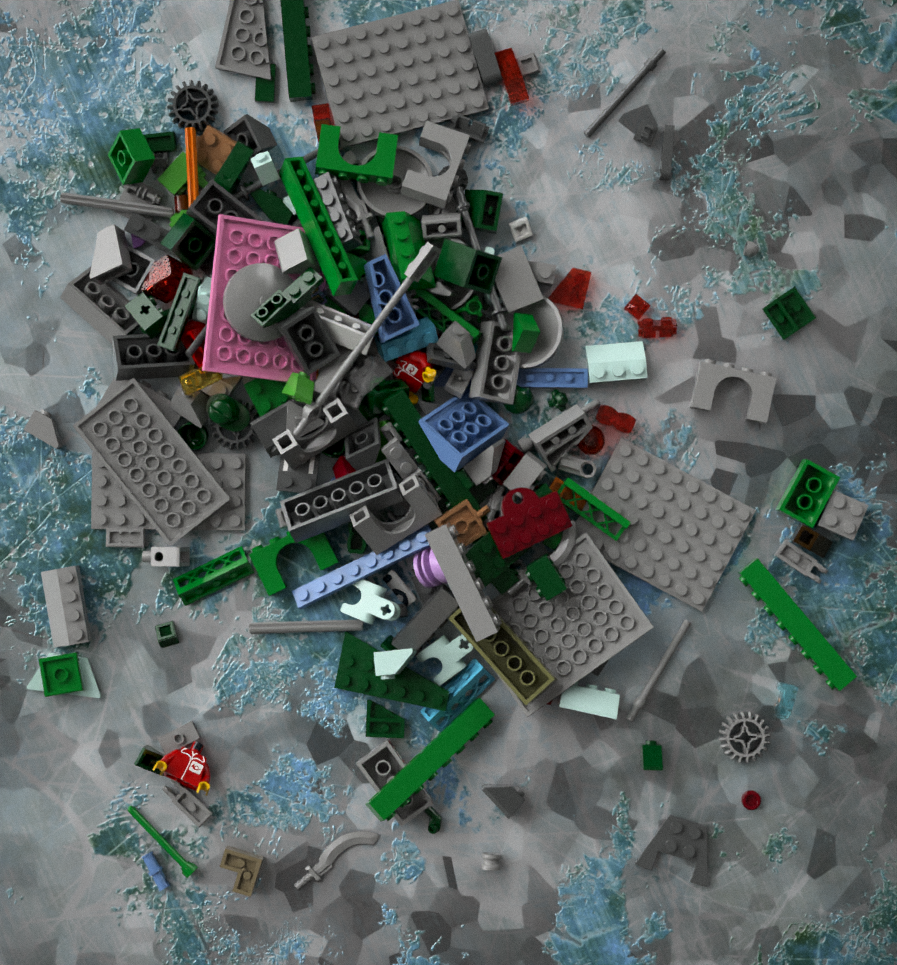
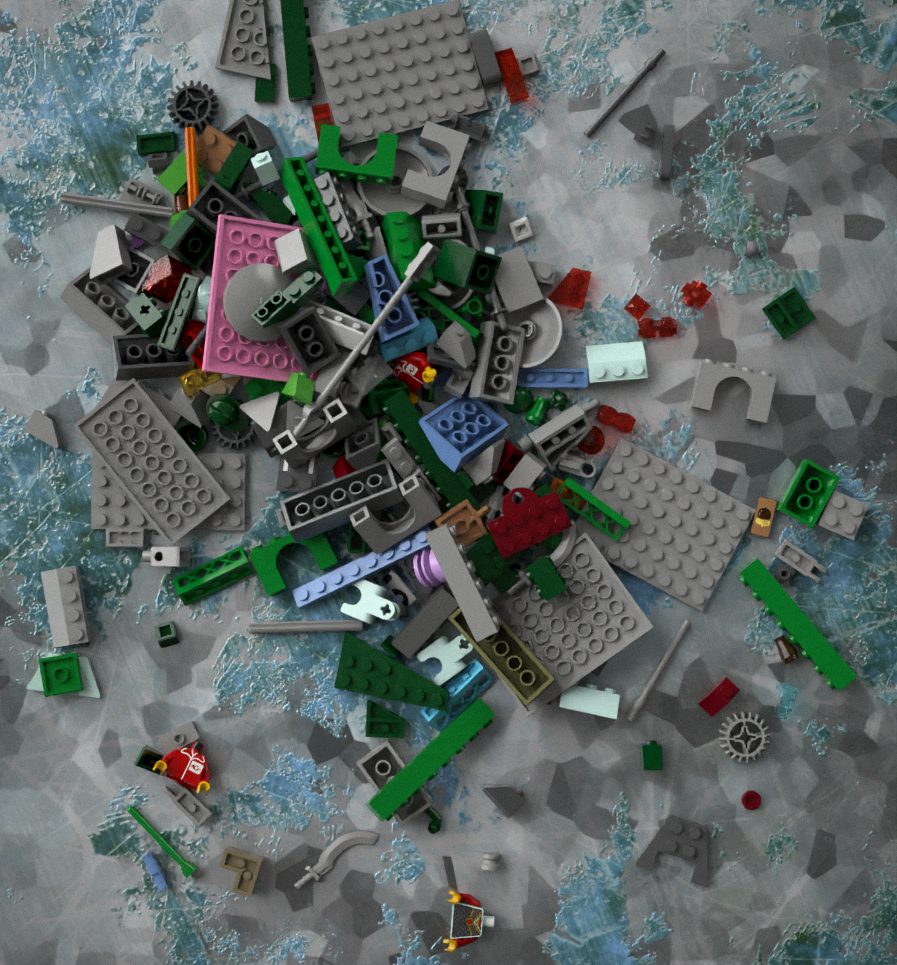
green brick [108,128,155,185] -> none
light aqua slope [374,648,417,680] -> none
green slope [512,313,540,353] -> none
dark brown slope [790,523,833,559] -> none
none -> light grey piece [240,392,280,432]
none -> torso [443,890,494,952]
none -> green cone [525,396,548,426]
none -> clear red brick [681,280,712,311]
none -> dark red slope [698,676,740,717]
none -> medium nougat tile [749,496,777,538]
none -> dark grey plate [773,563,795,585]
none -> dark brown cone [774,635,799,665]

